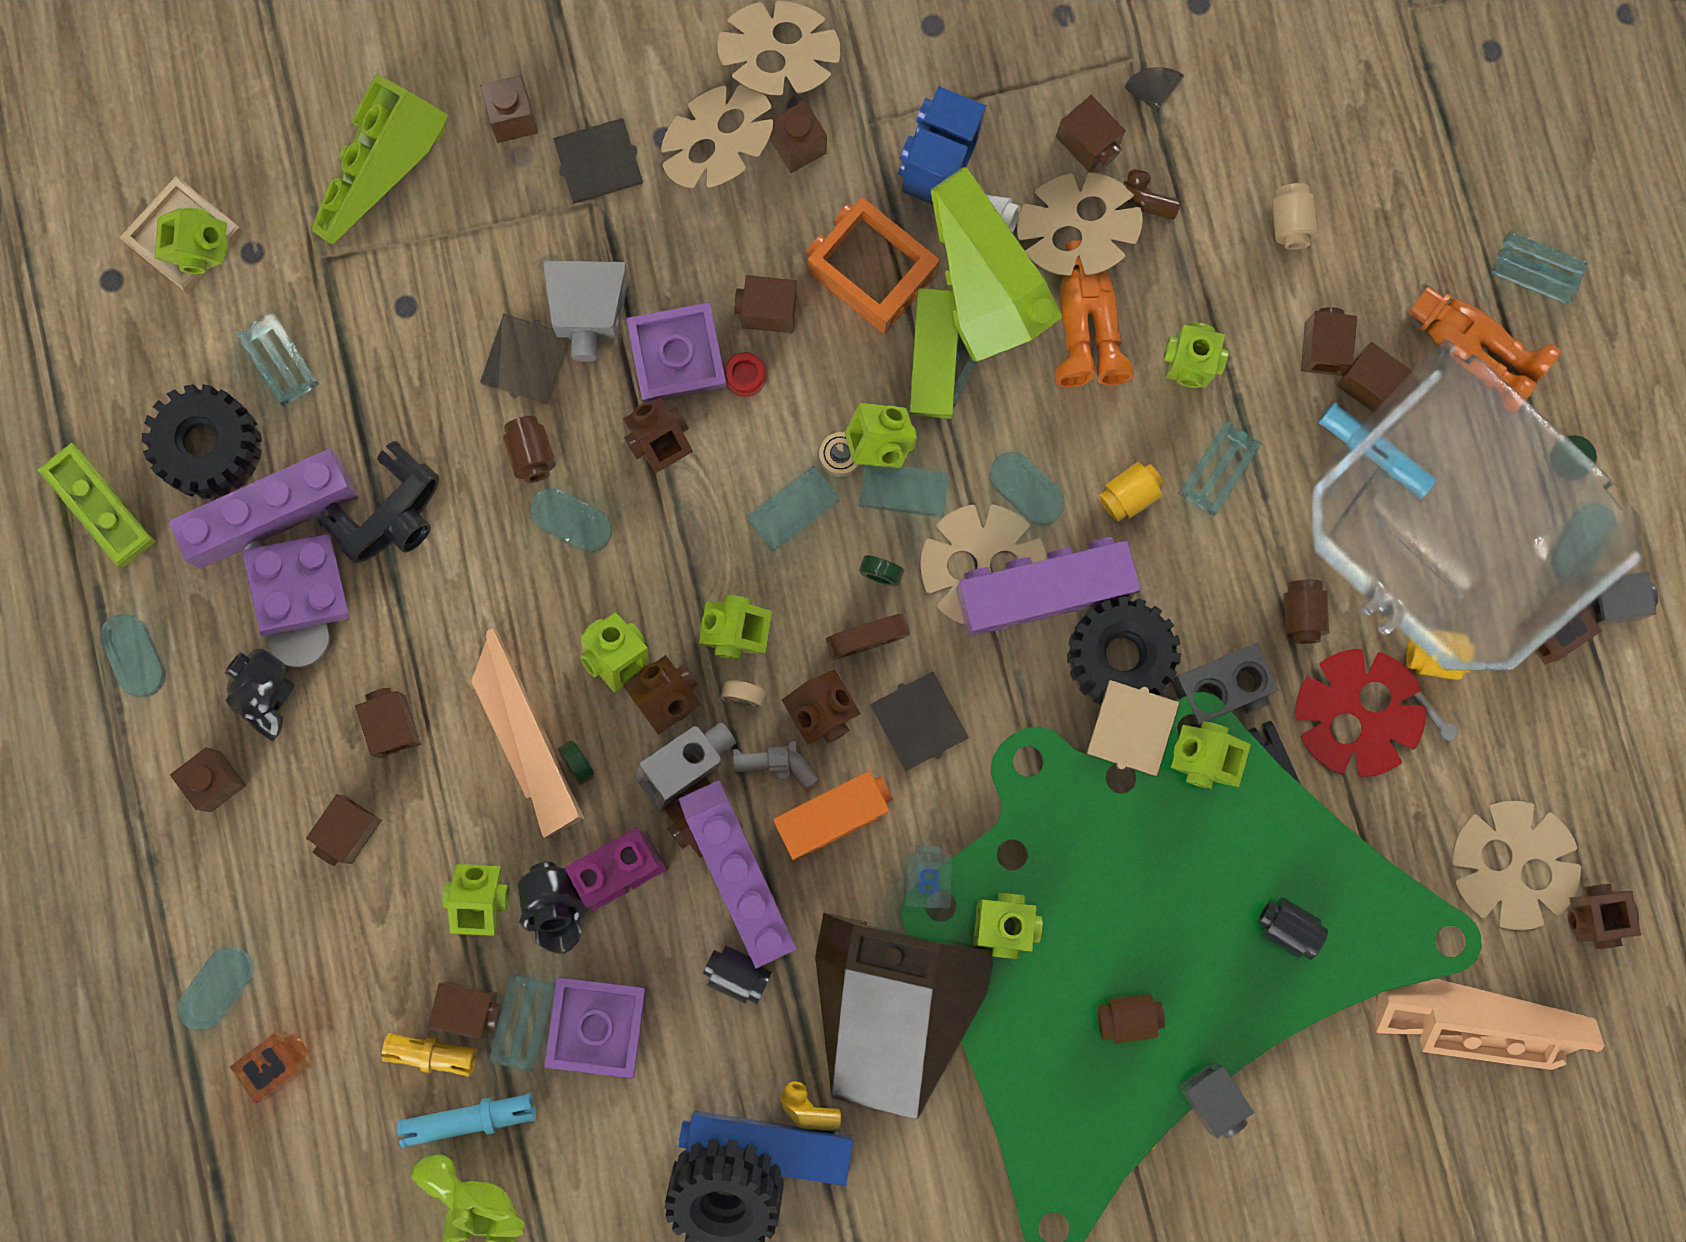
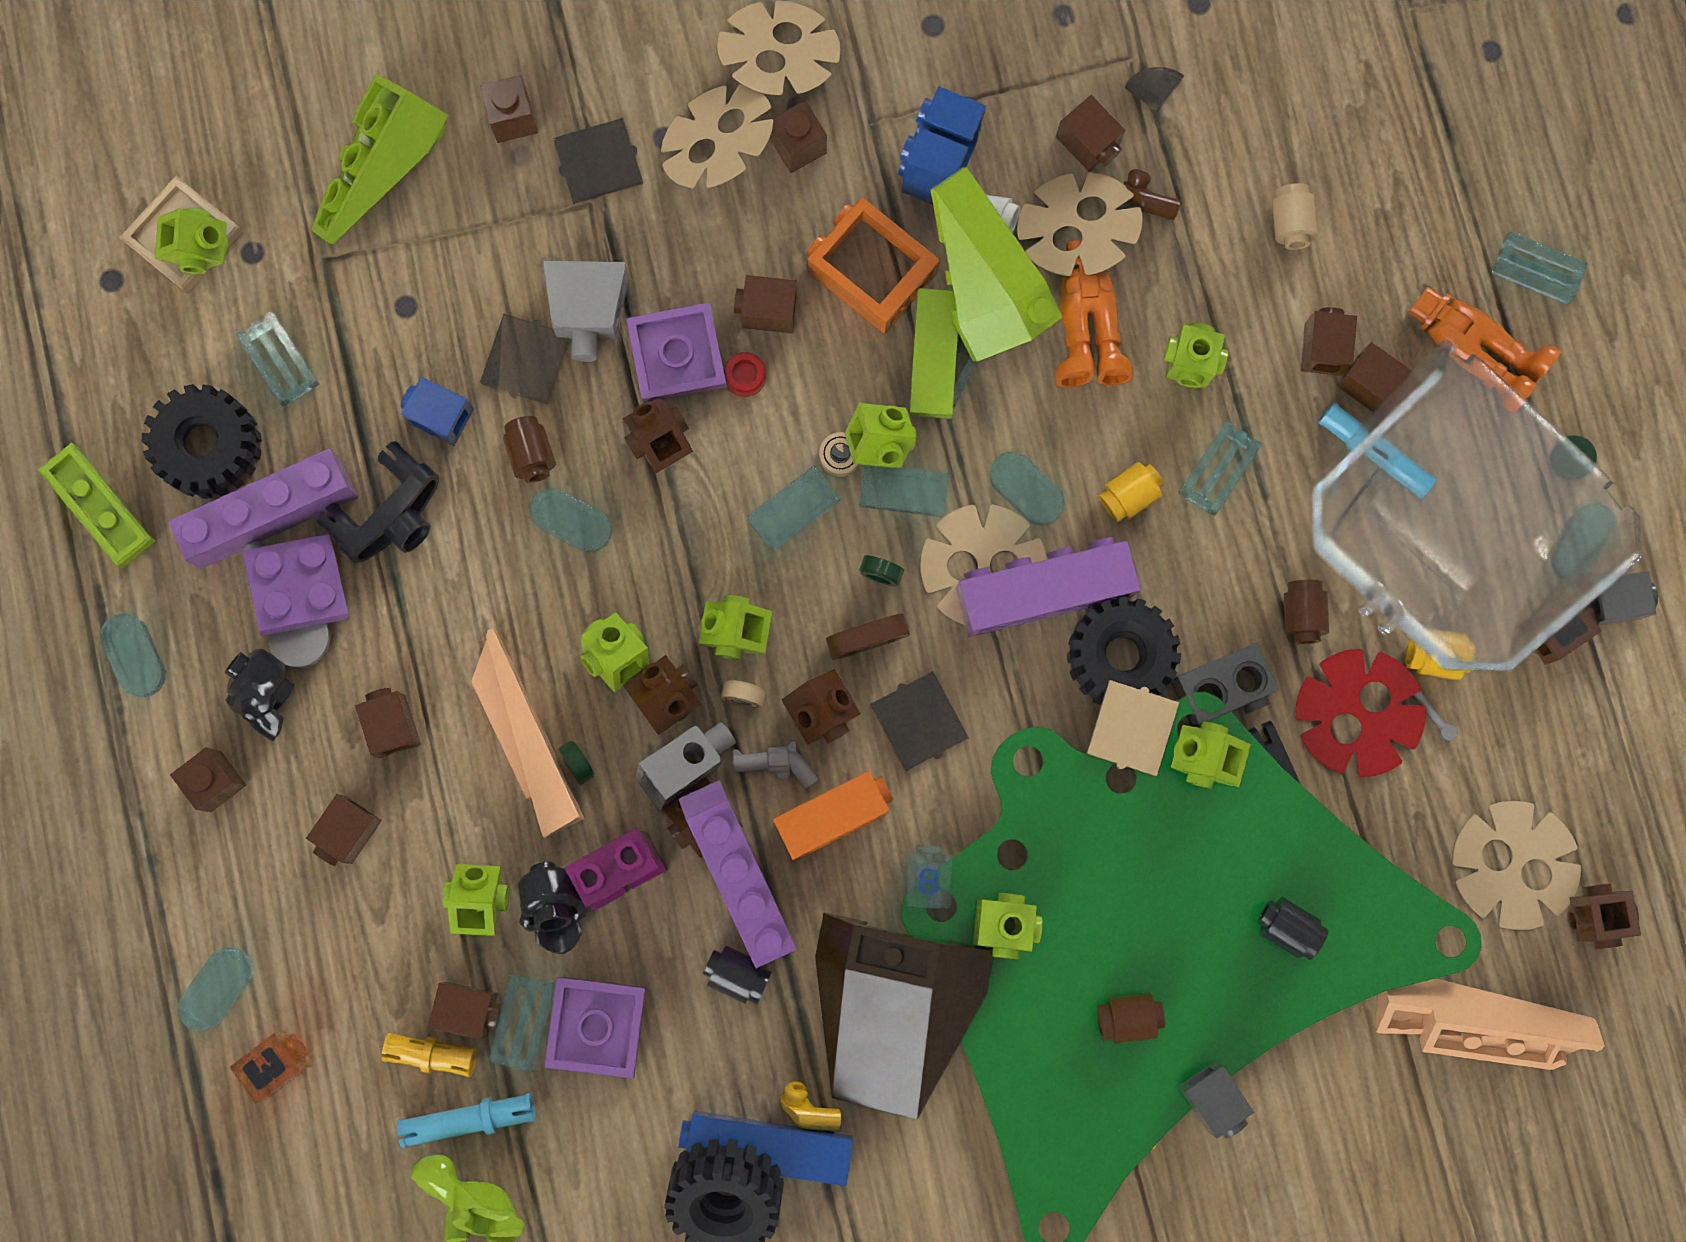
none -> blue brick [401,377,474,446]

